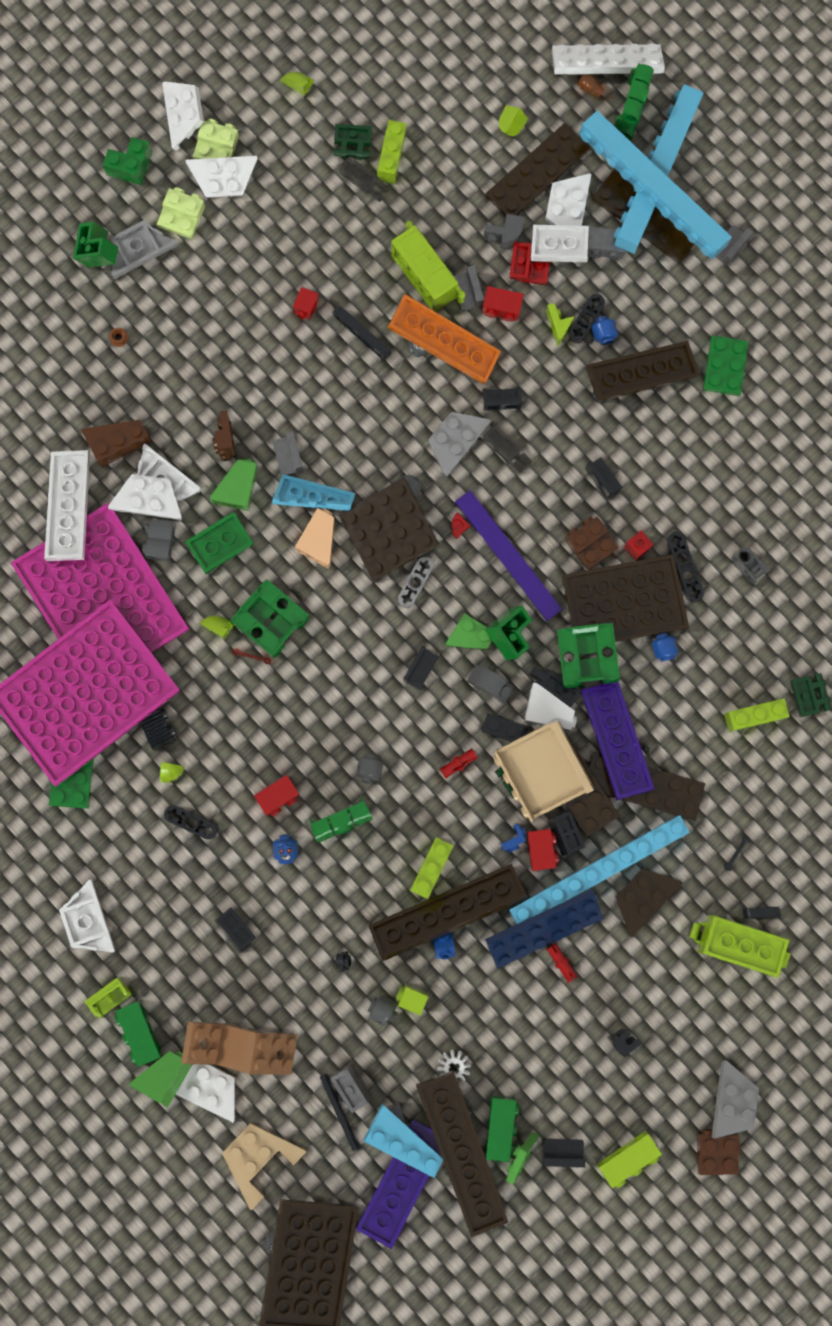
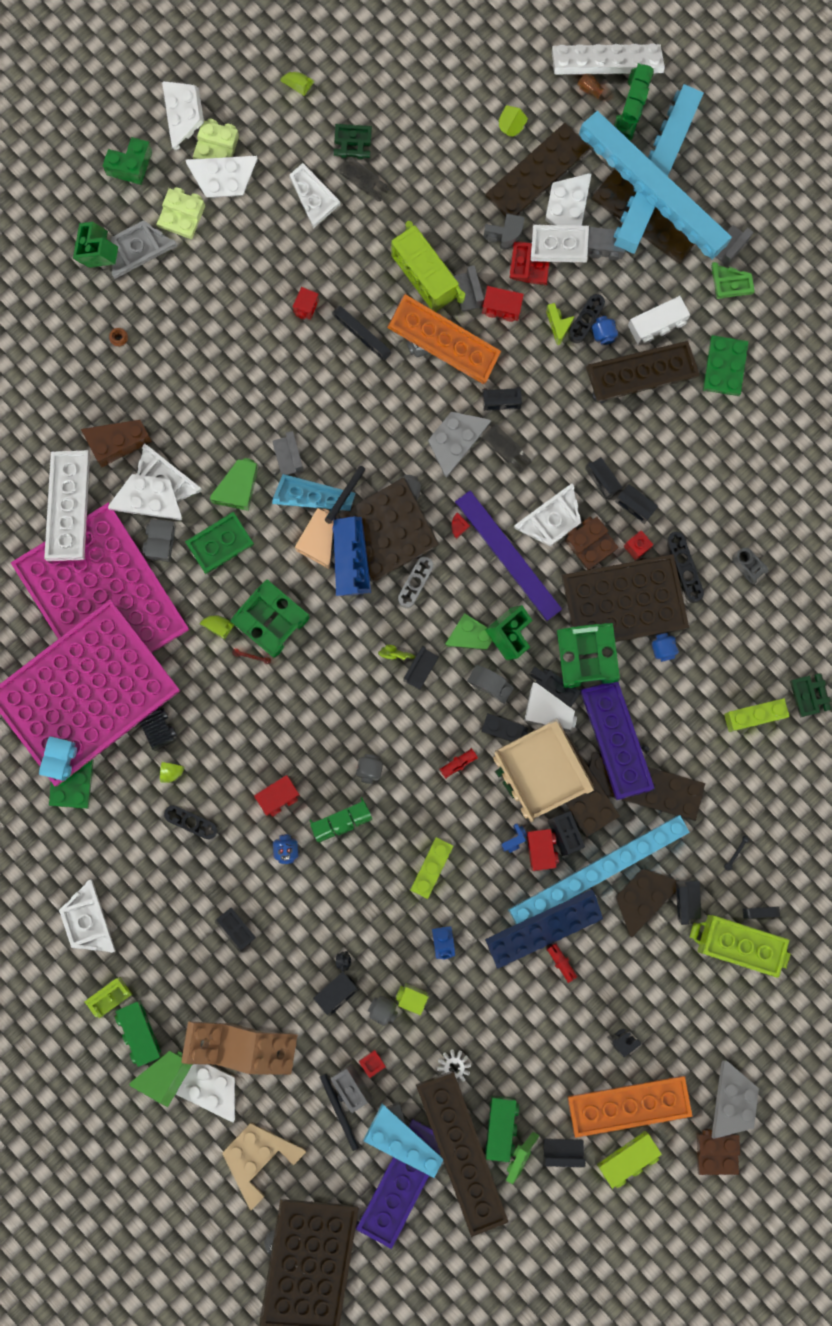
reddish brown plate [212,410,236,461] -> none
dark brown plate [368,864,528,961] -> none
lime brick [377,120,407,184] -> none
none -> medium azure brick [39,736,77,781]
none -> white wing [289,163,341,228]
none -> black hinge [313,972,360,1016]
none -> black bar [325,466,366,524]
none -> blue wedge [332,516,372,596]
none -> red plate [358,1050,386,1078]
none -> lime plate [378,645,415,660]
none -> white wing [514,483,581,546]
none -> orange plate [567,1076,692,1138]
none -> black panel [615,484,658,524]
none -> white brick [628,296,690,344]
none -> black panel [676,880,701,925]
none -> bright green wing [711,262,755,299]

